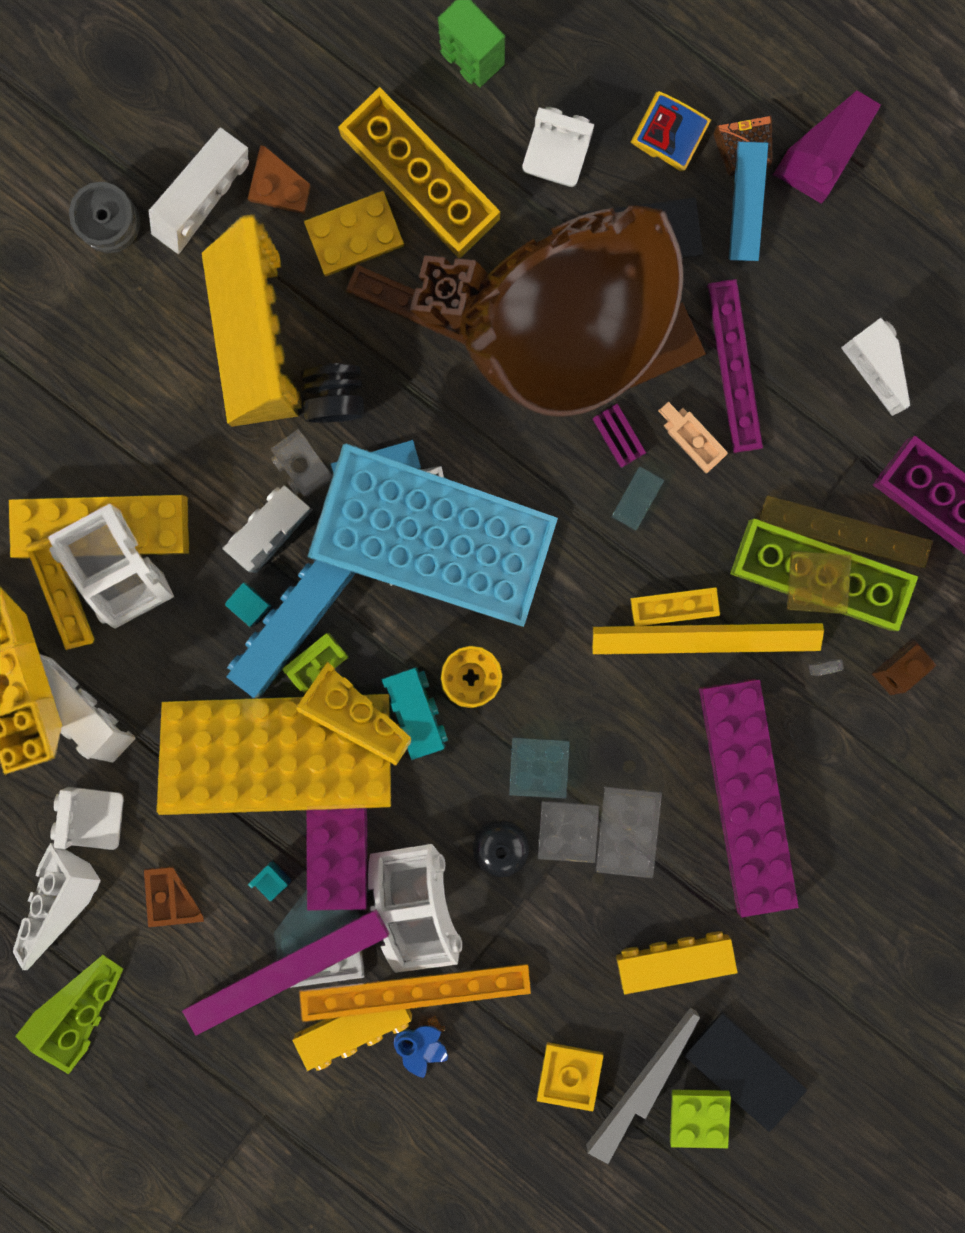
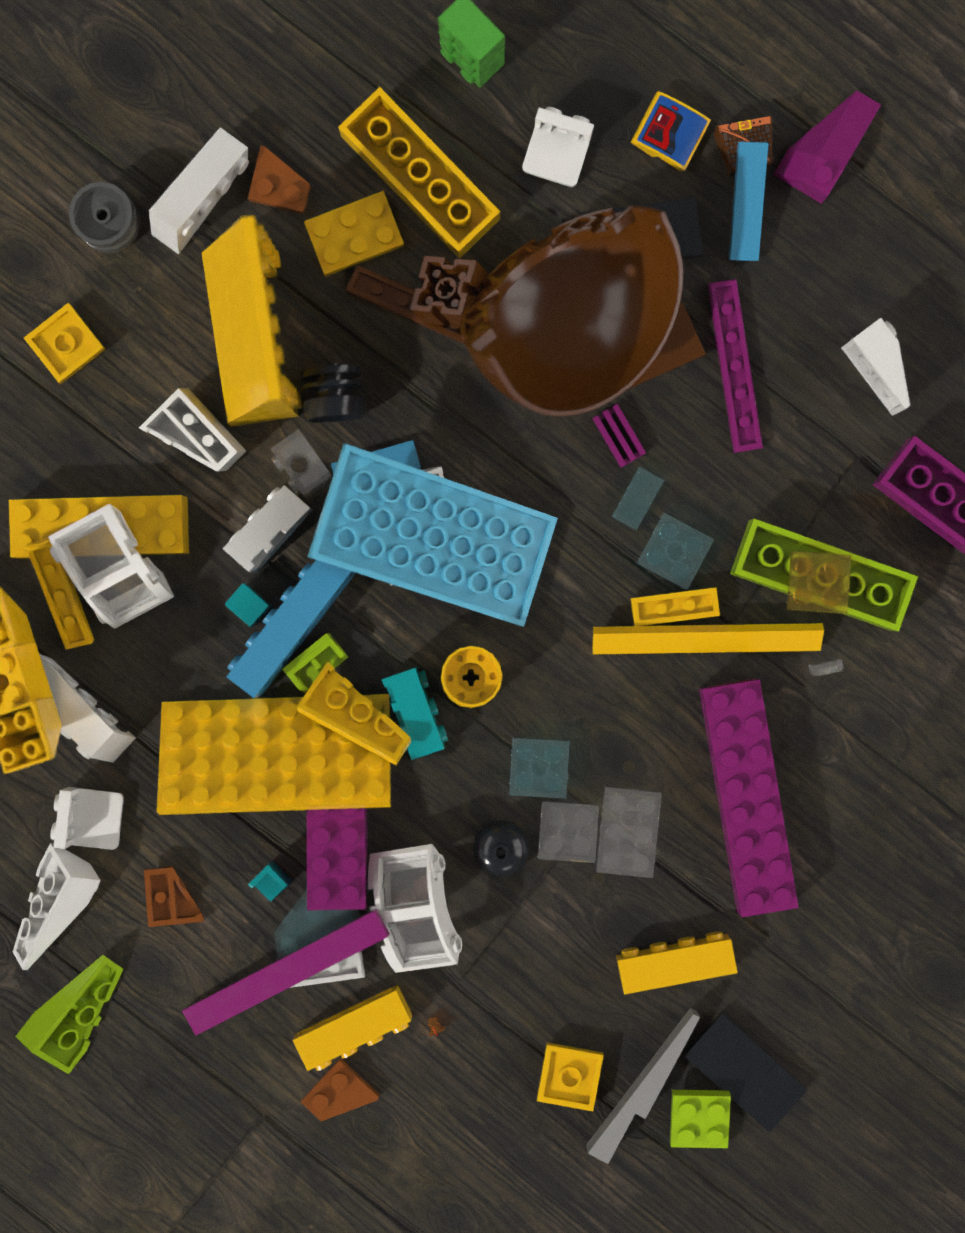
light orange plate [299,964,531,1022] -> none
blue plate [394,1026,448,1078] -> none
light nougat hinge [658,402,728,473] -> none
clear yellow tile [759,495,933,568] -> none
reddish brown torso [872,638,936,695] -> none
none -> yellow plate [24,303,106,384]
none -> white wedge [139,388,246,472]
none -> dark orange wing [301,1058,380,1121]
none -> clear light blue plate [636,513,714,590]

